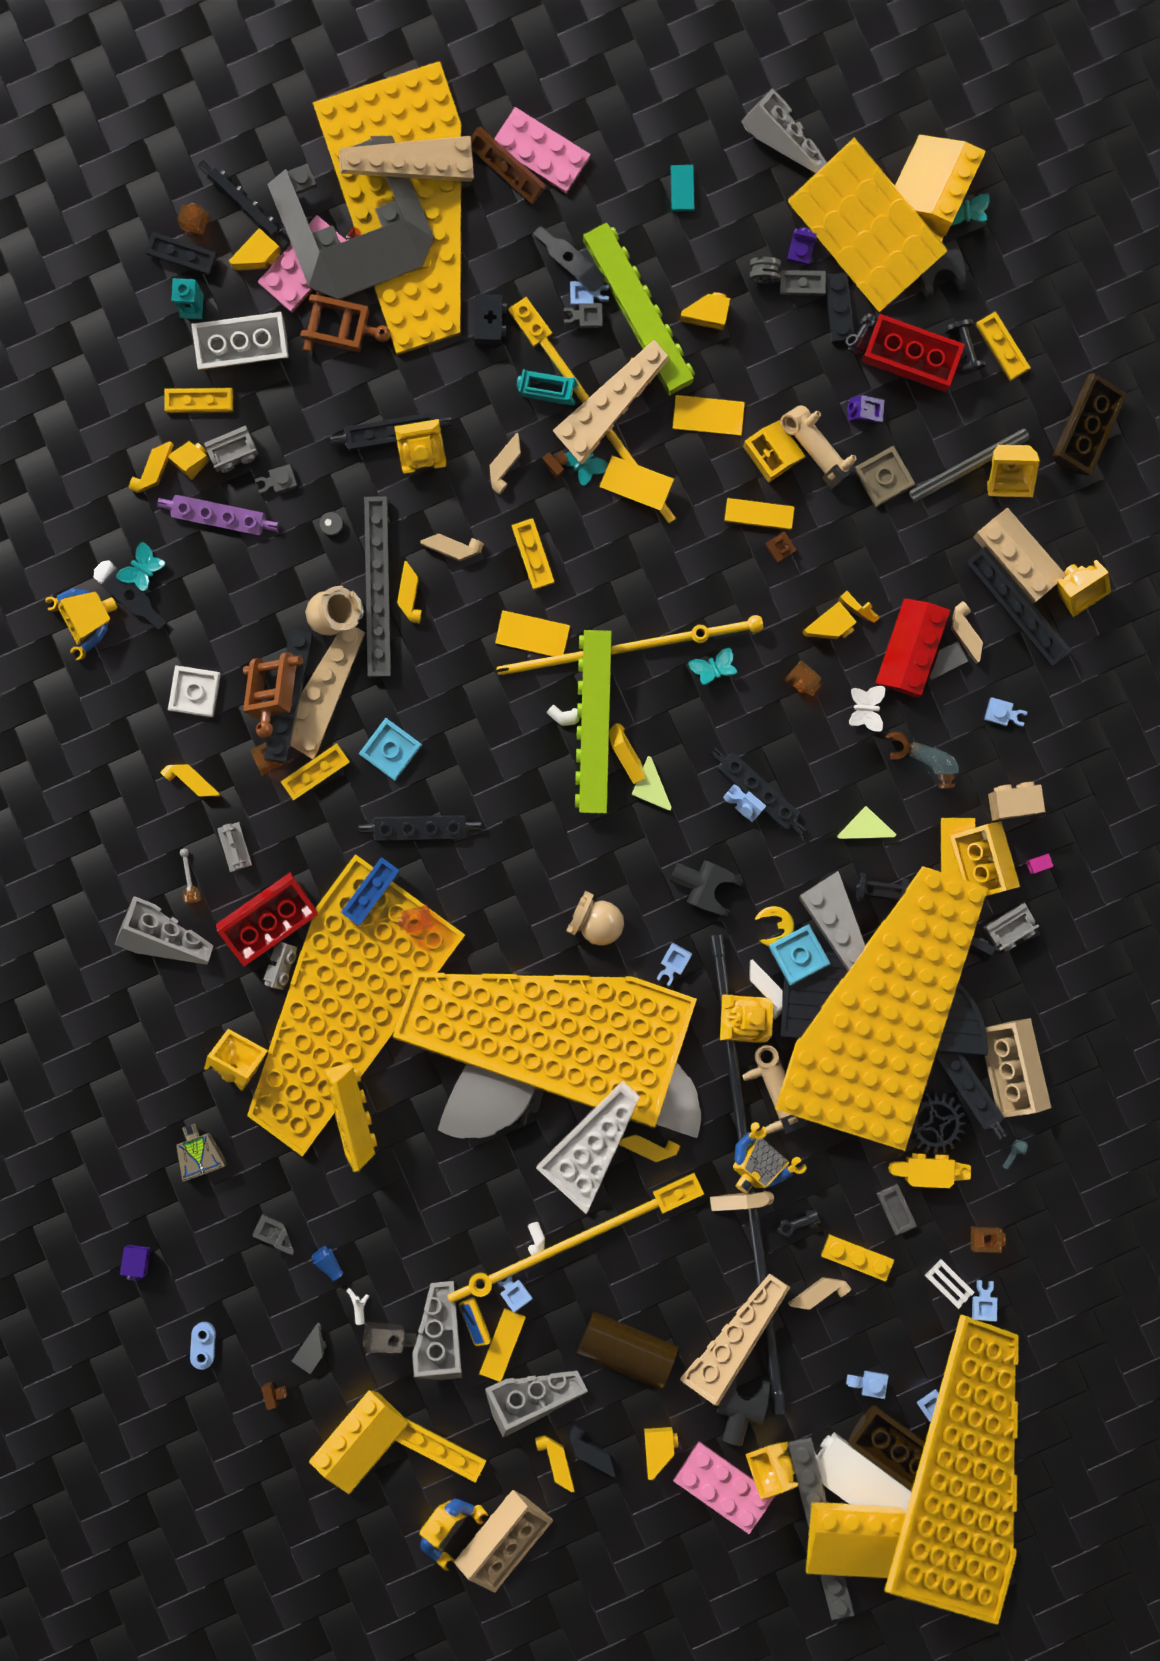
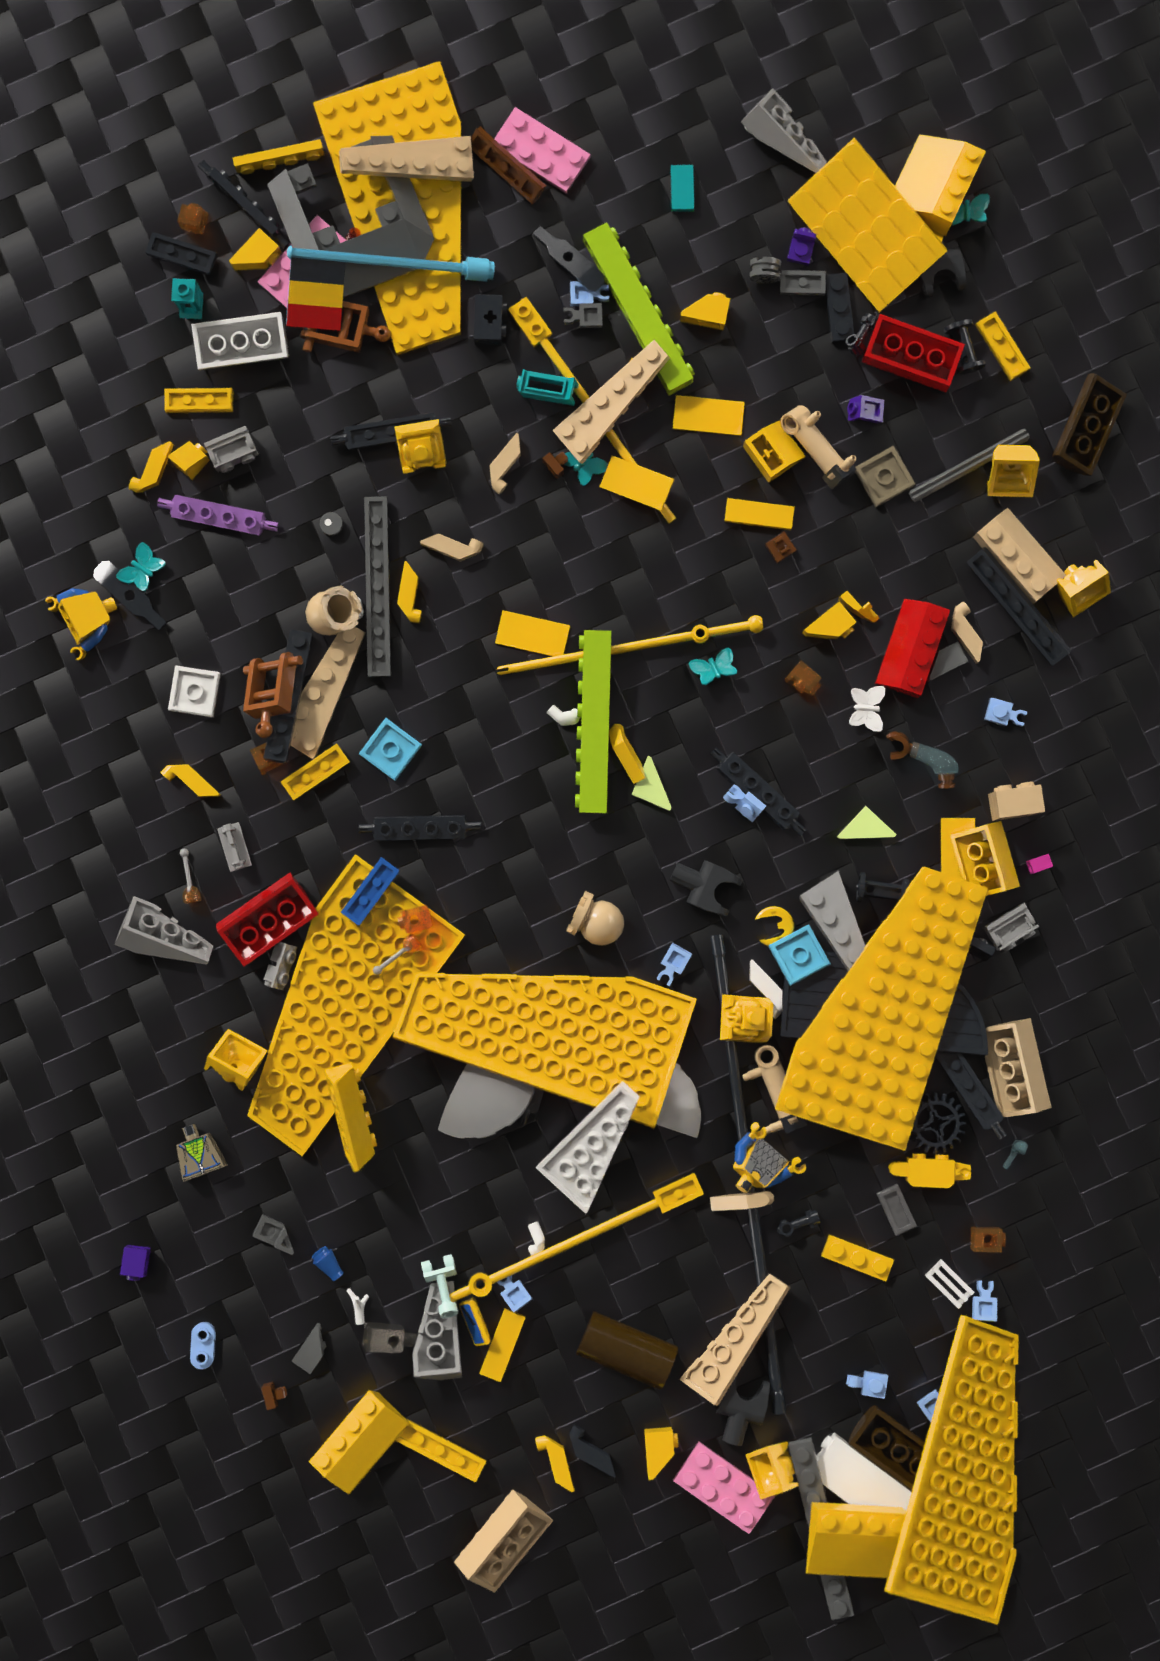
dark grey plate [255,464,298,495] -> none
torso [419,1499,488,1571] -> none
light grey wedge [485,1371,588,1437] -> none
yellow plate [512,518,554,590] -> none
yellow piece [619,1134,681,1162] -> none
tan piece [788,1277,851,1310] -> none
none -> yellow plate [233,139,324,174]
none -> flag [286,245,495,331]
none -> hinge [373,933,423,975]
none -> light aqua bar [421,1254,458,1318]

